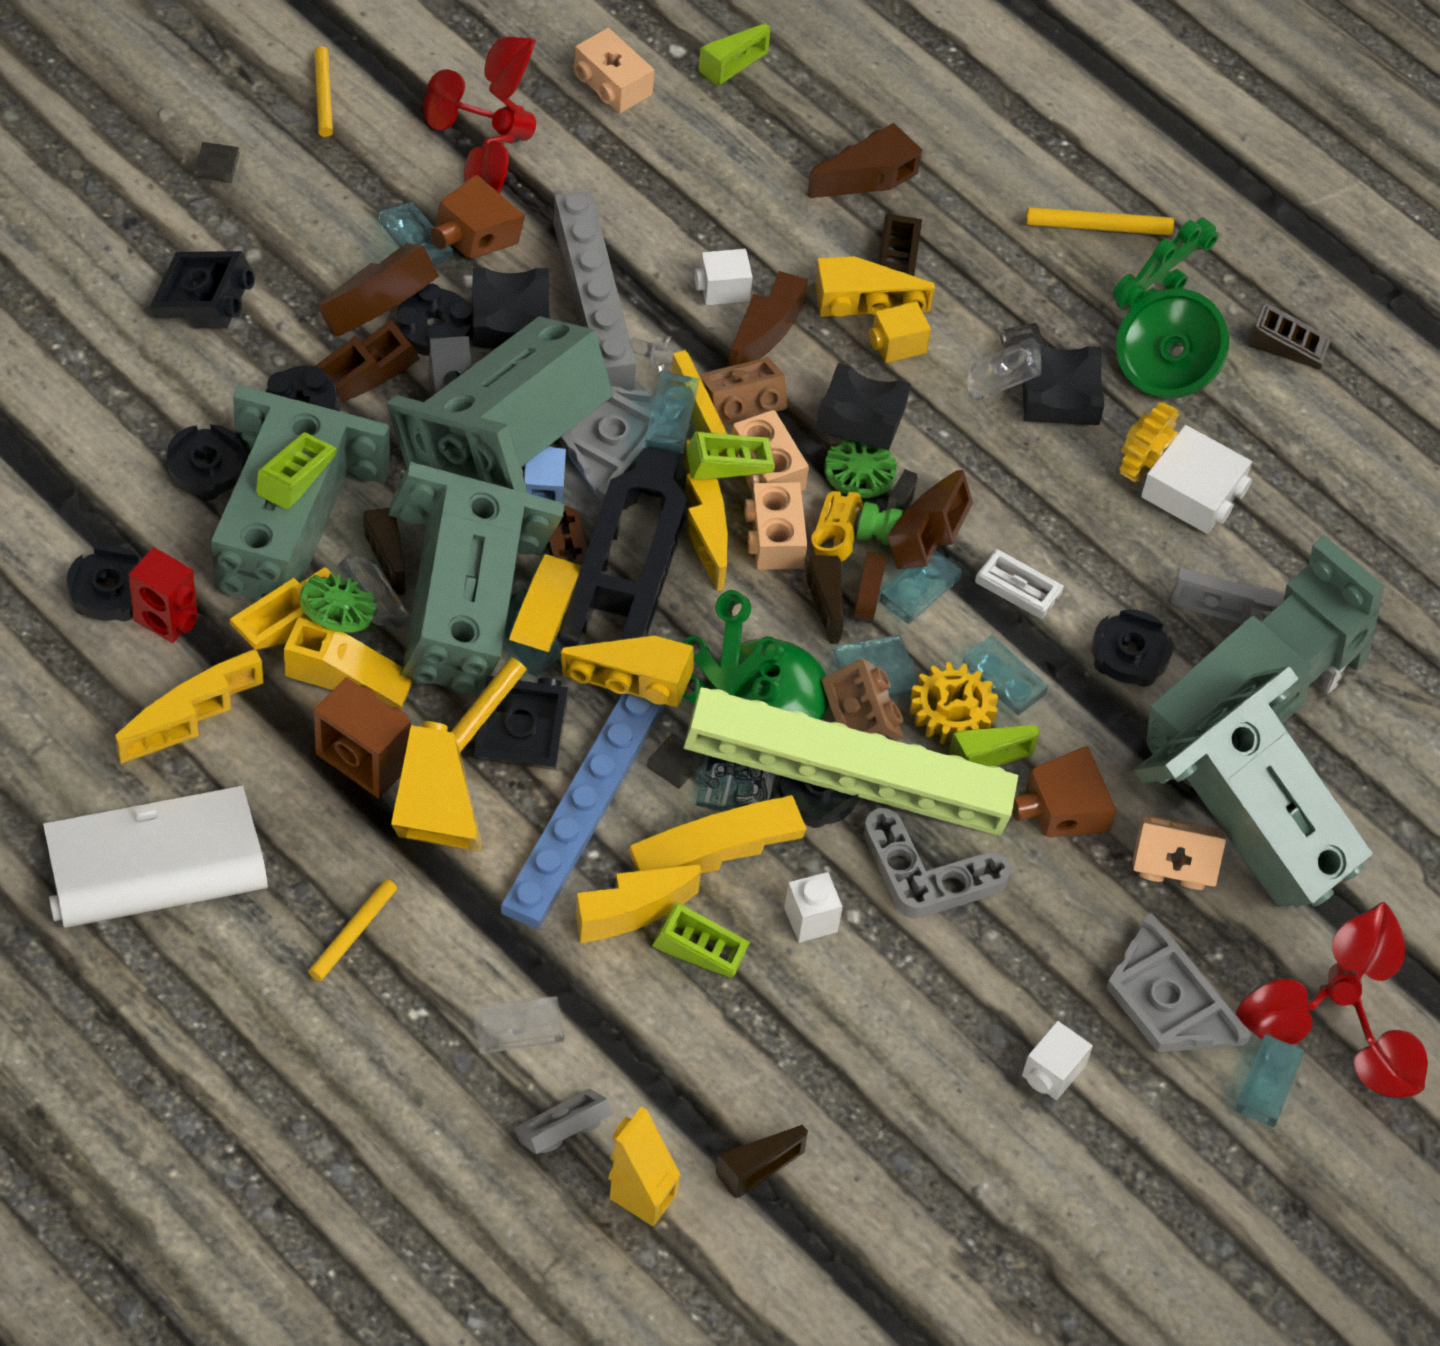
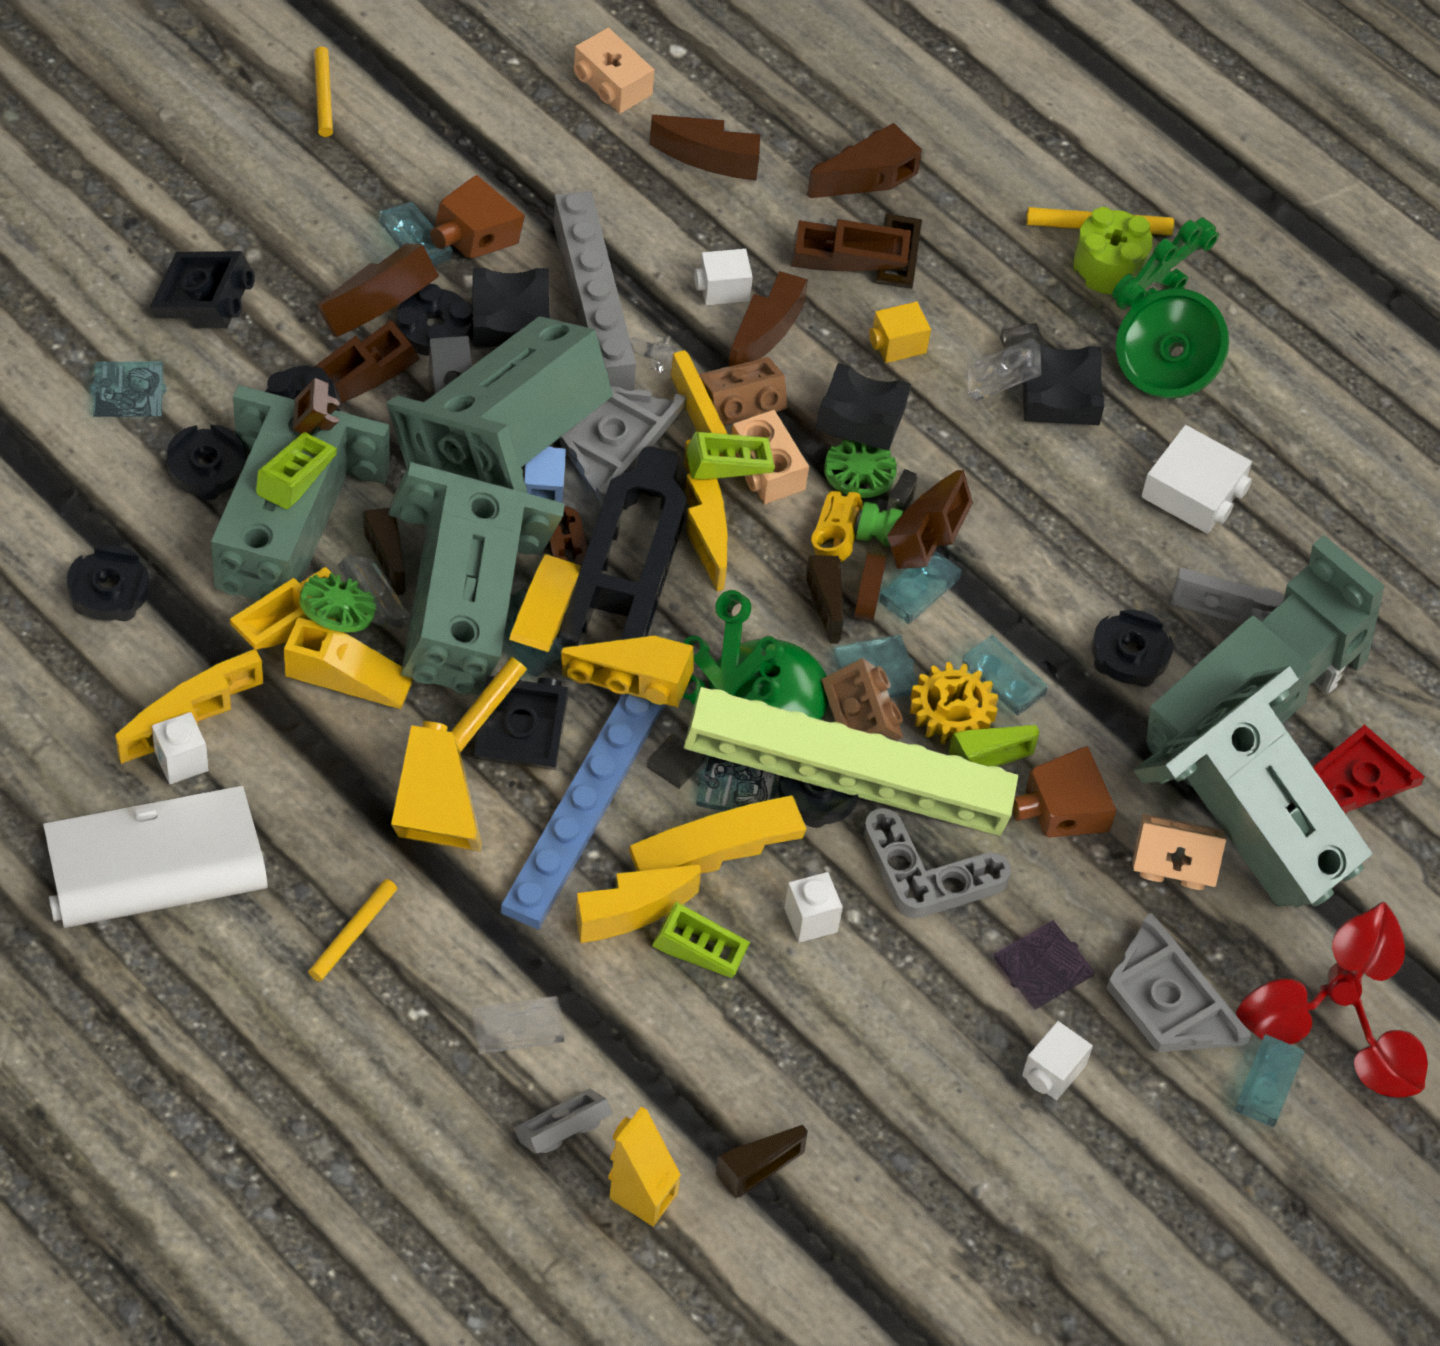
red brick [128,547,198,643] -> none
clear smoke tile [195,142,239,183] -> none
dark orange brick [314,677,411,799] -> none
red plant [424,37,536,194] -> none
clear light blue plate [645,372,699,453] -> none
lime slope [699,23,771,86] -> none
light nougat brick [744,482,807,570] -> none
yellow slope [814,256,935,317] -> none
white tile [975,548,1064,620] -> none
yellow gear [1119,402,1179,483] -> none
dark brown slope [1249,304,1331,369] -> none
none -> clear light blue piece [90,361,167,417]
none -> white brick [152,712,209,785]
none -> reddish brown tile [293,378,340,434]
none -> reddish brown slope [649,114,760,180]
none -> reddish brown slope [791,219,911,271]
none -> clear purple piece [994,920,1095,1010]
none -> lime brick [1073,207,1152,295]
none -> red wing [1313,724,1425,813]

